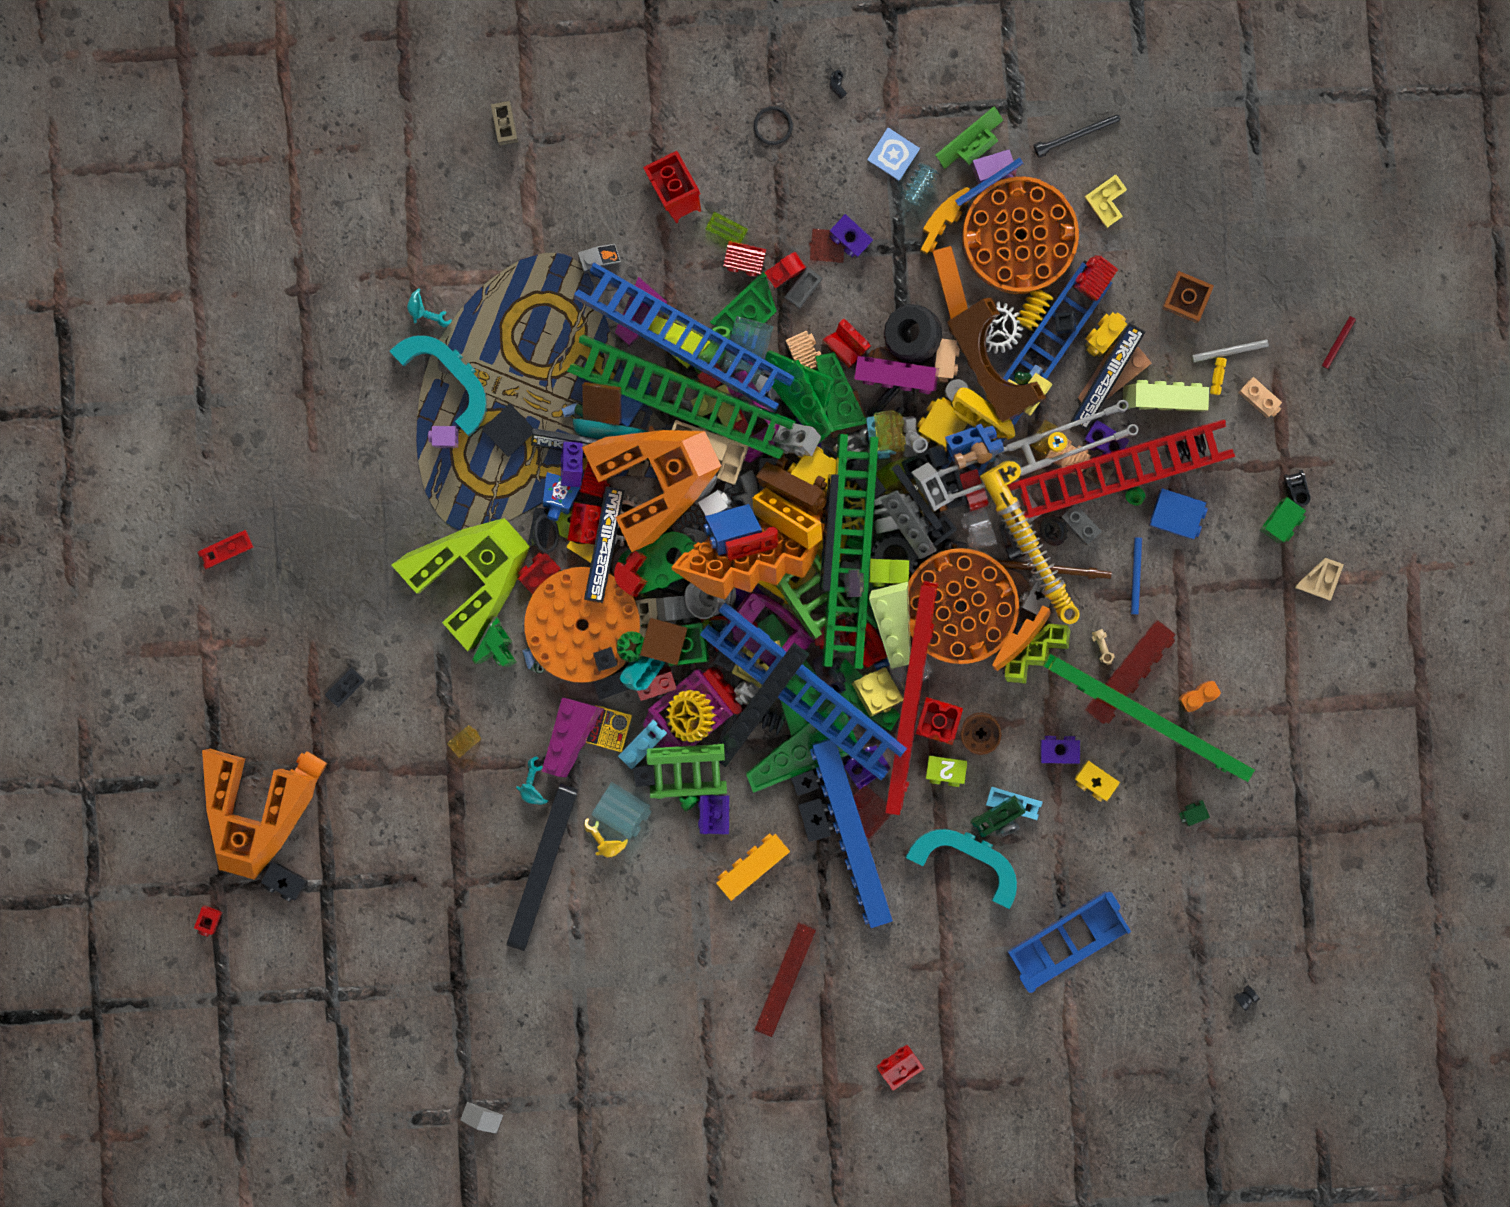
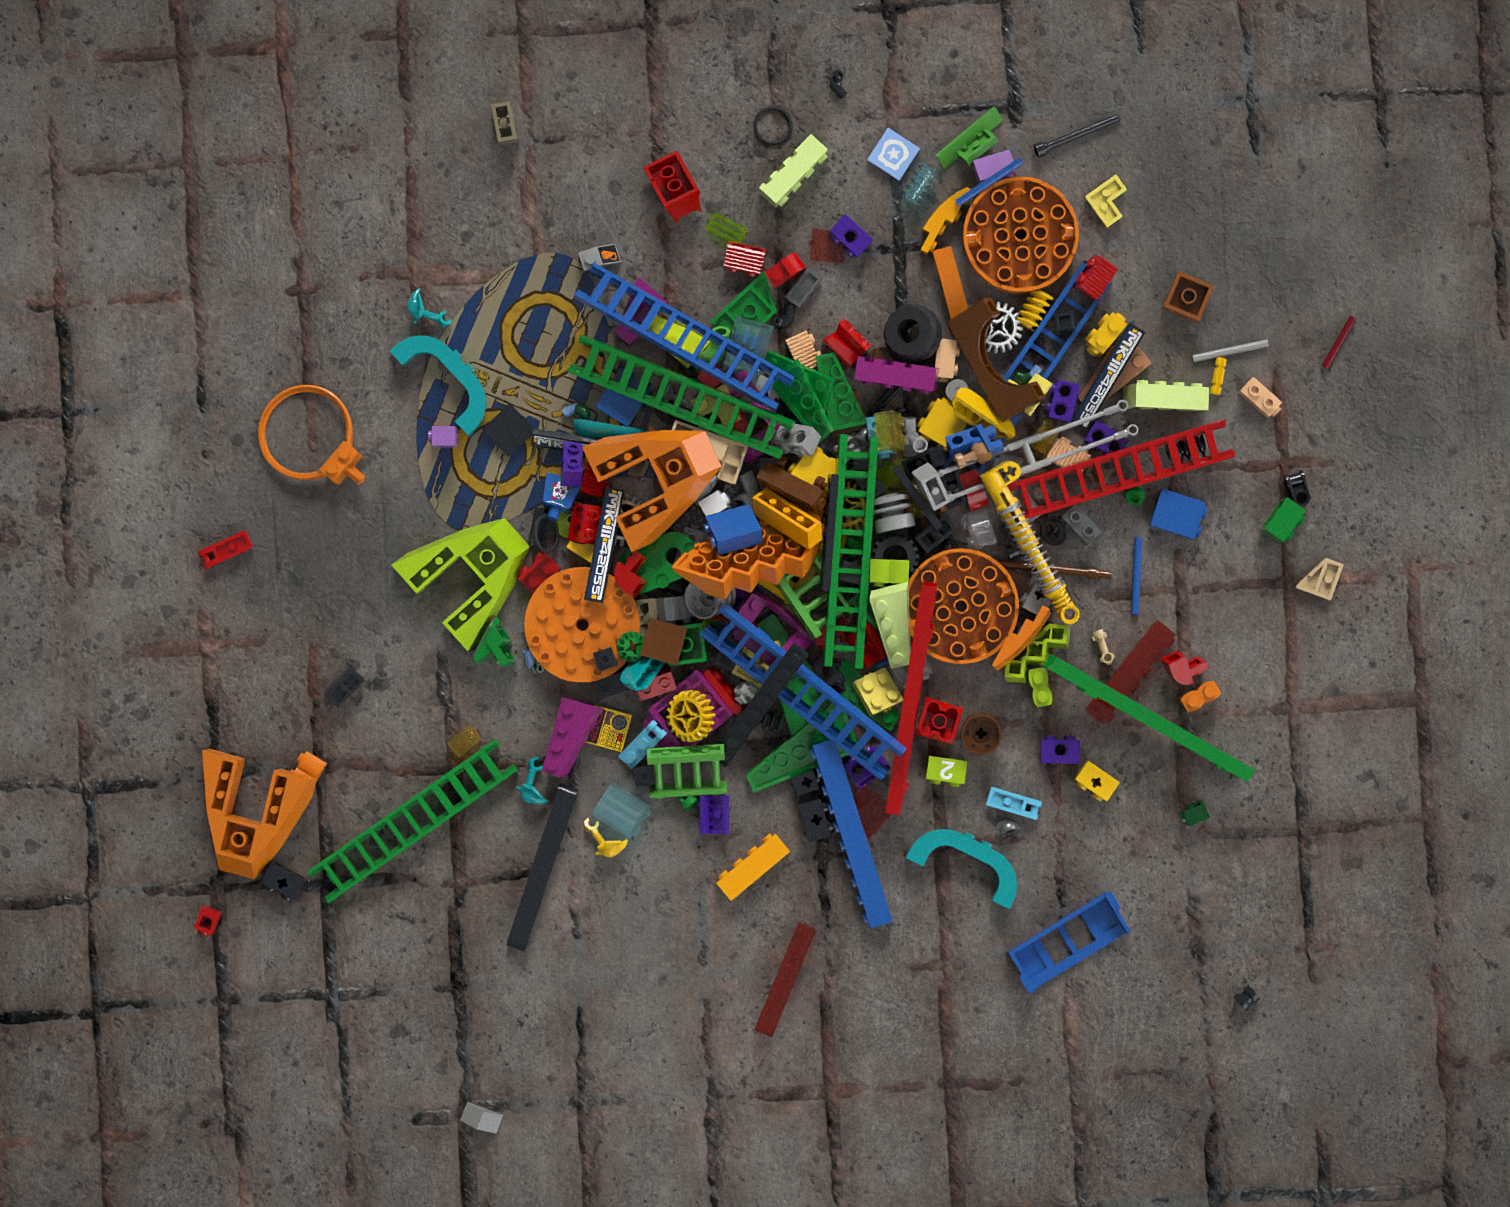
reddish brown tile [582,382,621,425] -> none
red plate [725,527,779,561] -> none
clear purple brick [844,569,864,597] -> none
red bracket [877,1045,925,1091] -> none
dark grey bracket [880,491,937,559] -> none
dark green plate [970,795,1026,838] -> none
yellow tile [1048,432,1067,452] -> none
none -> orange brick [258,385,366,485]
none -> green ladder [307,739,518,904]
none -> yellowish green wedge [759,134,828,208]
none -> black arm [773,305,796,329]
none -> lime brick [1027,667,1052,707]
none -> dark purple brick [1045,380,1080,423]
none -> red brick [1161,650,1208,685]

